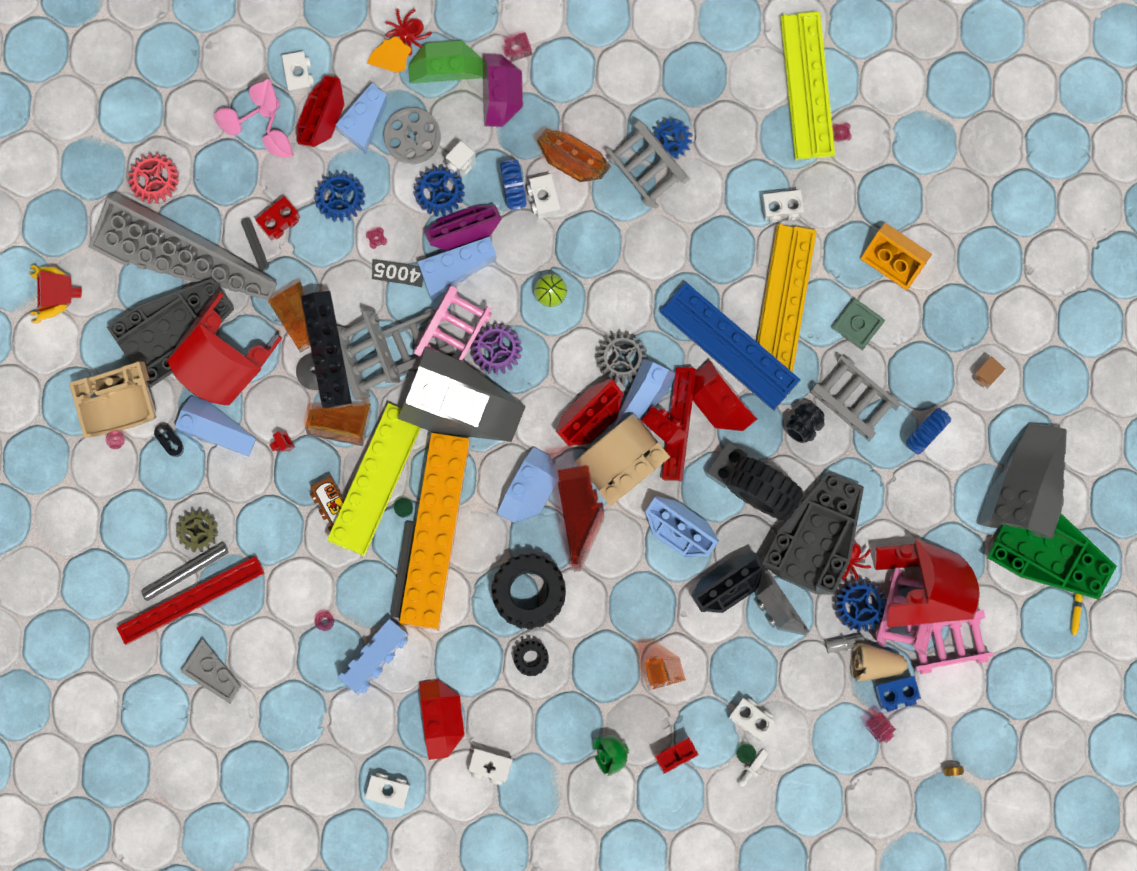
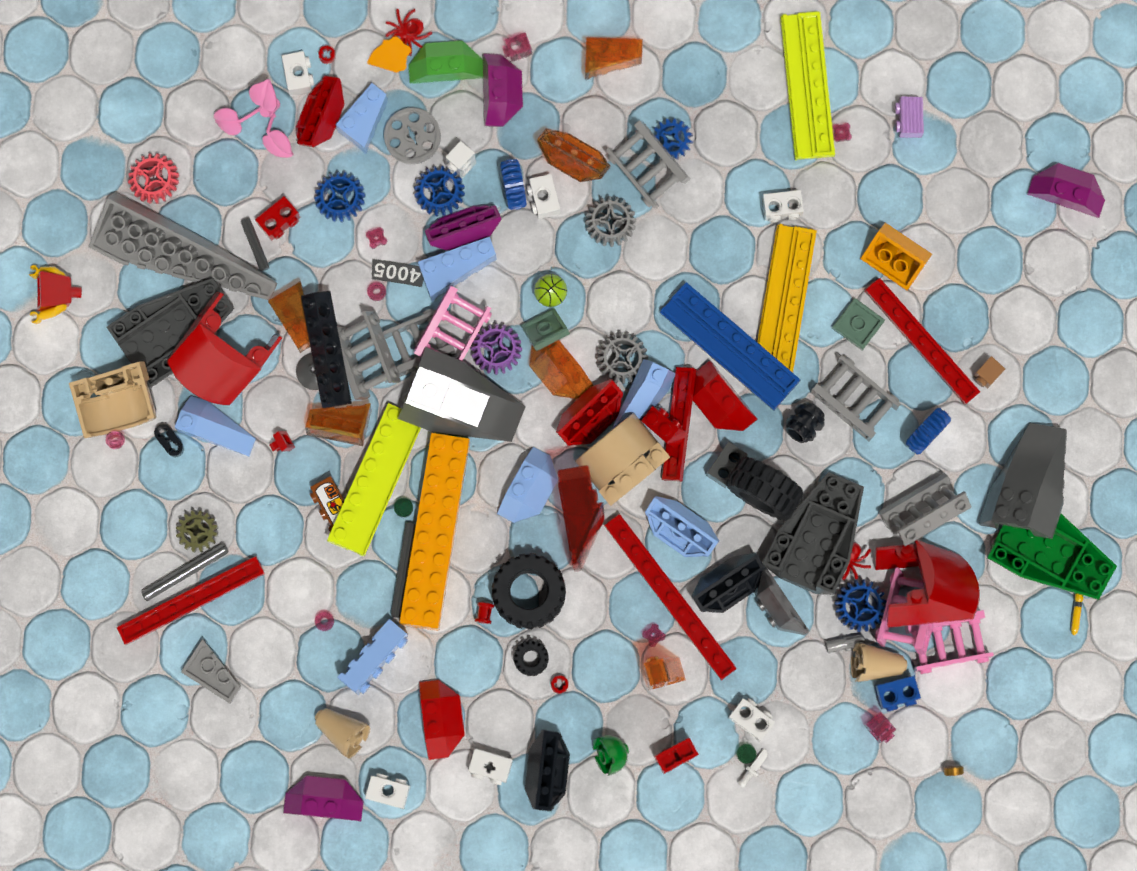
none -> magenta wedge [283,776,364,821]
none -> tan cone [315,708,370,758]
none -> red bush [319,45,335,64]
none -> clear pink plate [367,282,386,301]
none -> red bush [474,602,494,624]
none -> sand green tile [521,308,570,351]
none -> black wedge [524,730,570,812]
none -> clear orange wedge [529,340,593,399]
none -> red bush [551,676,569,694]
none -> clear orange wedge [585,37,643,80]
none -> light grey gear [585,196,636,247]
none -> red plate [604,514,737,680]
none -> clear pink plate [642,624,666,647]
none -> red plate [865,278,980,405]
none -> light grey fence [879,473,971,546]
none -> lavender brick [895,96,924,138]
none -> magenta wedge [1027,163,1105,218]

